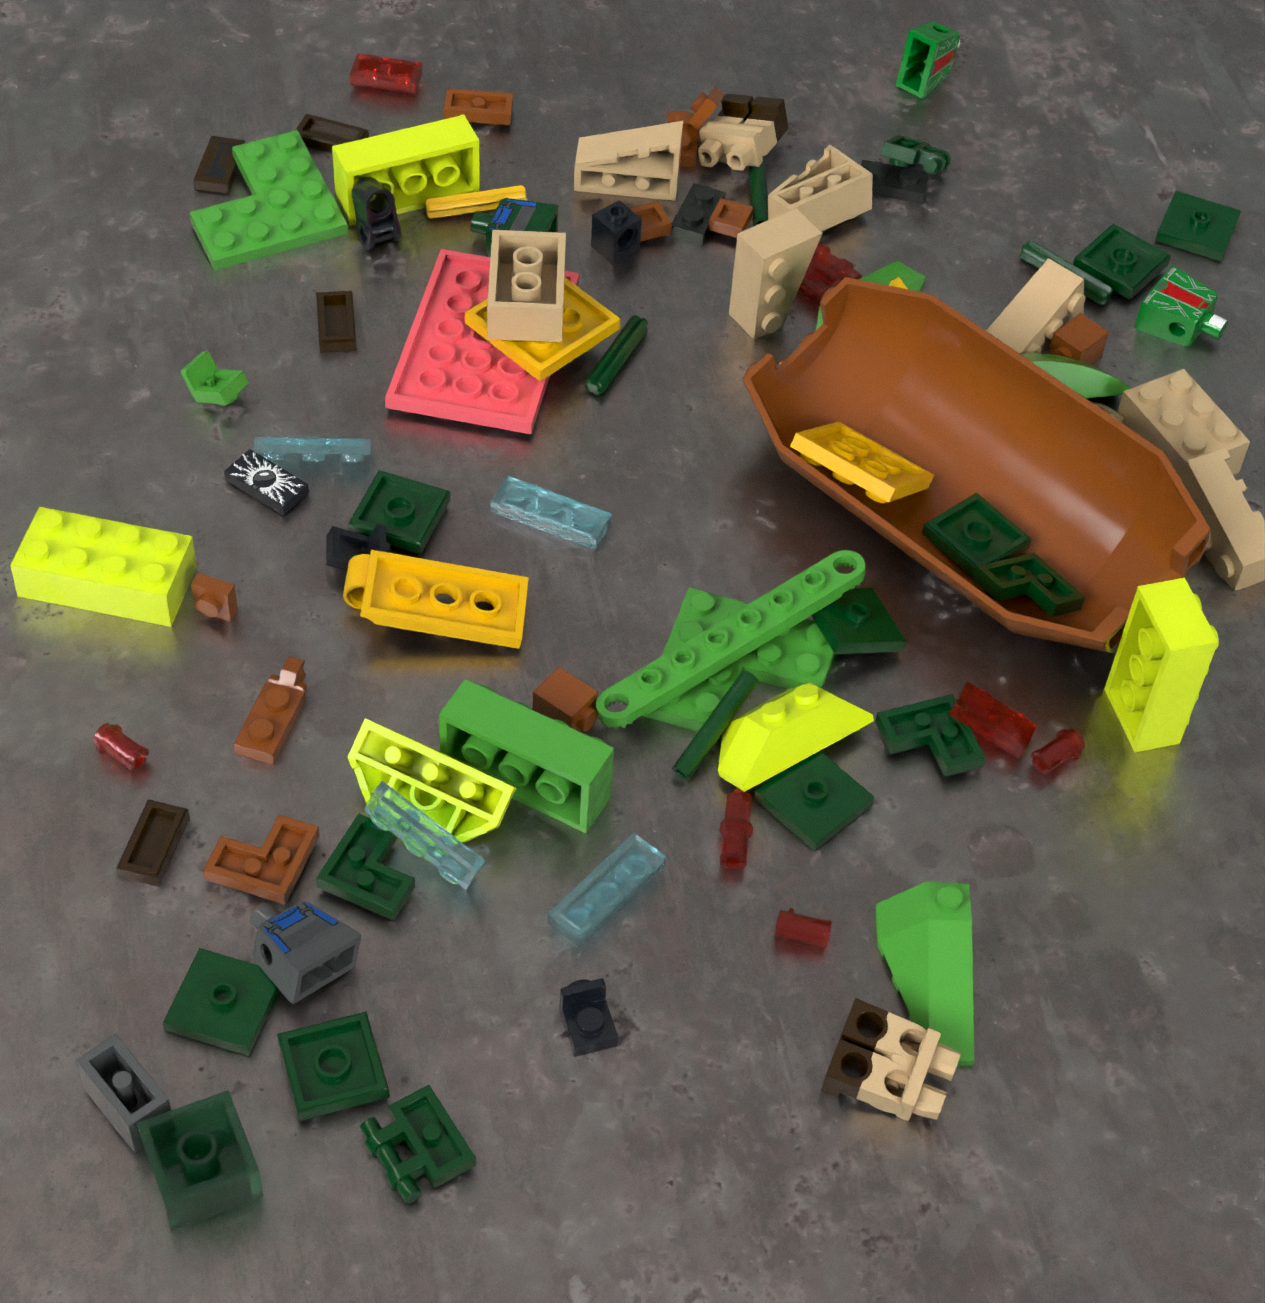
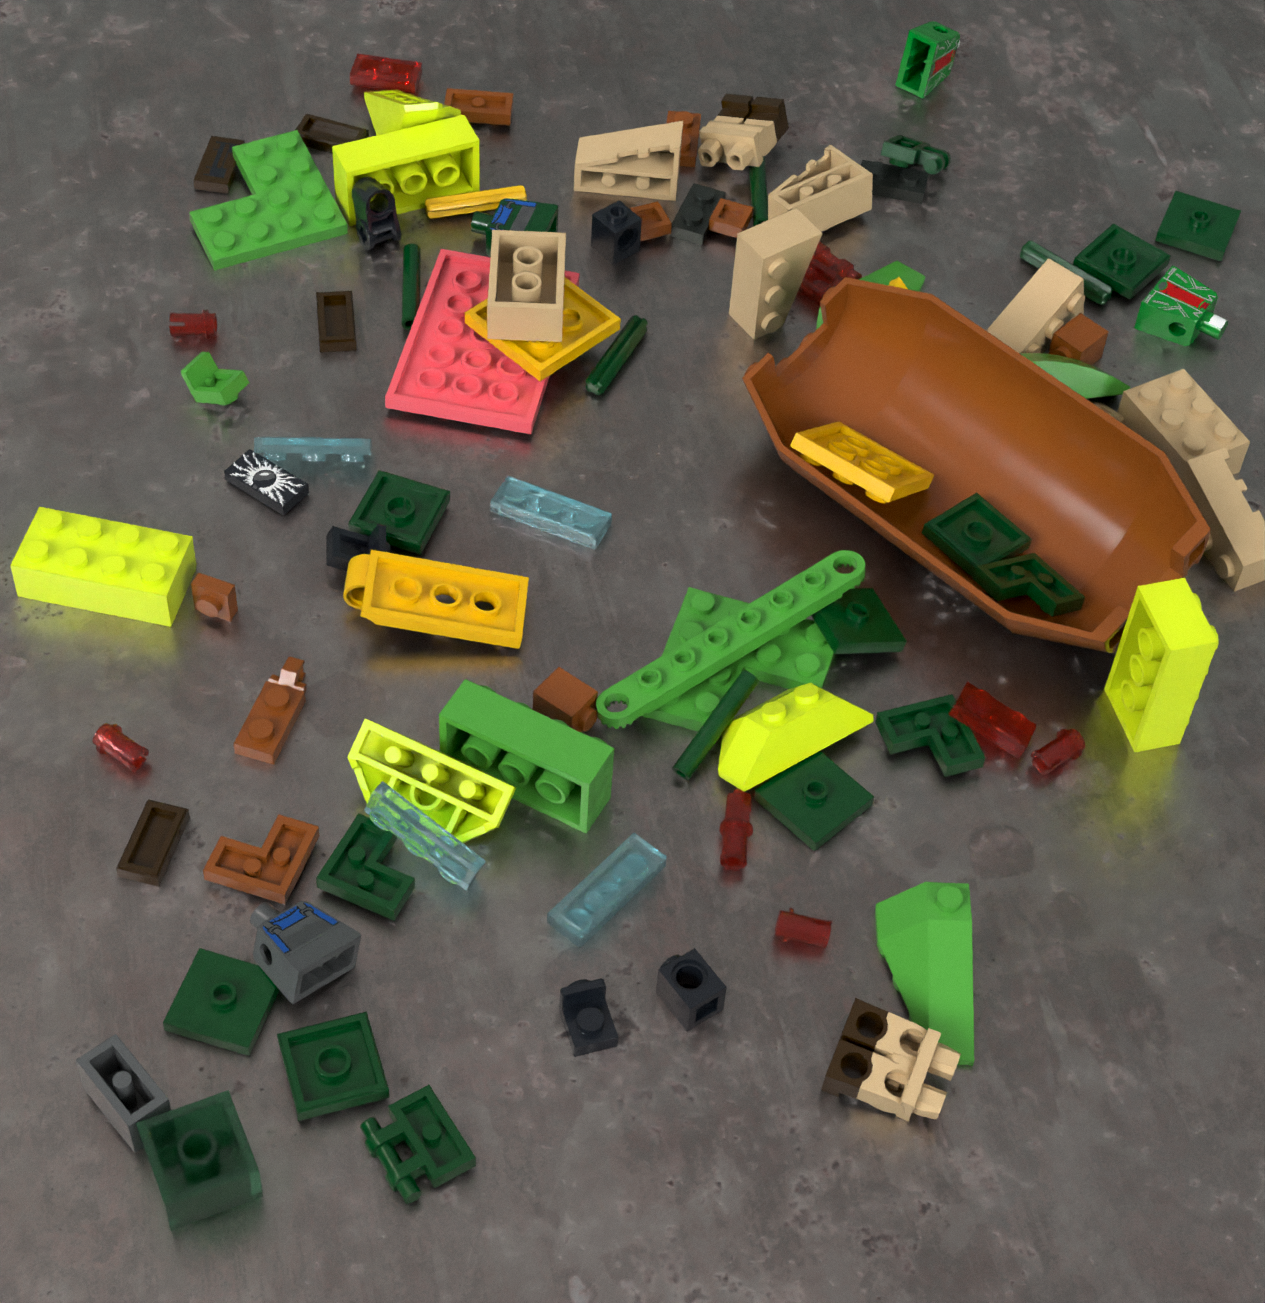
dark orange plate [688,86,725,131] -> none
none -> clear red pin [169,309,217,339]
none -> neon yellow wedge [364,89,461,136]
none -> dark green piece [401,243,421,331]
none -> black brick [656,948,727,1032]

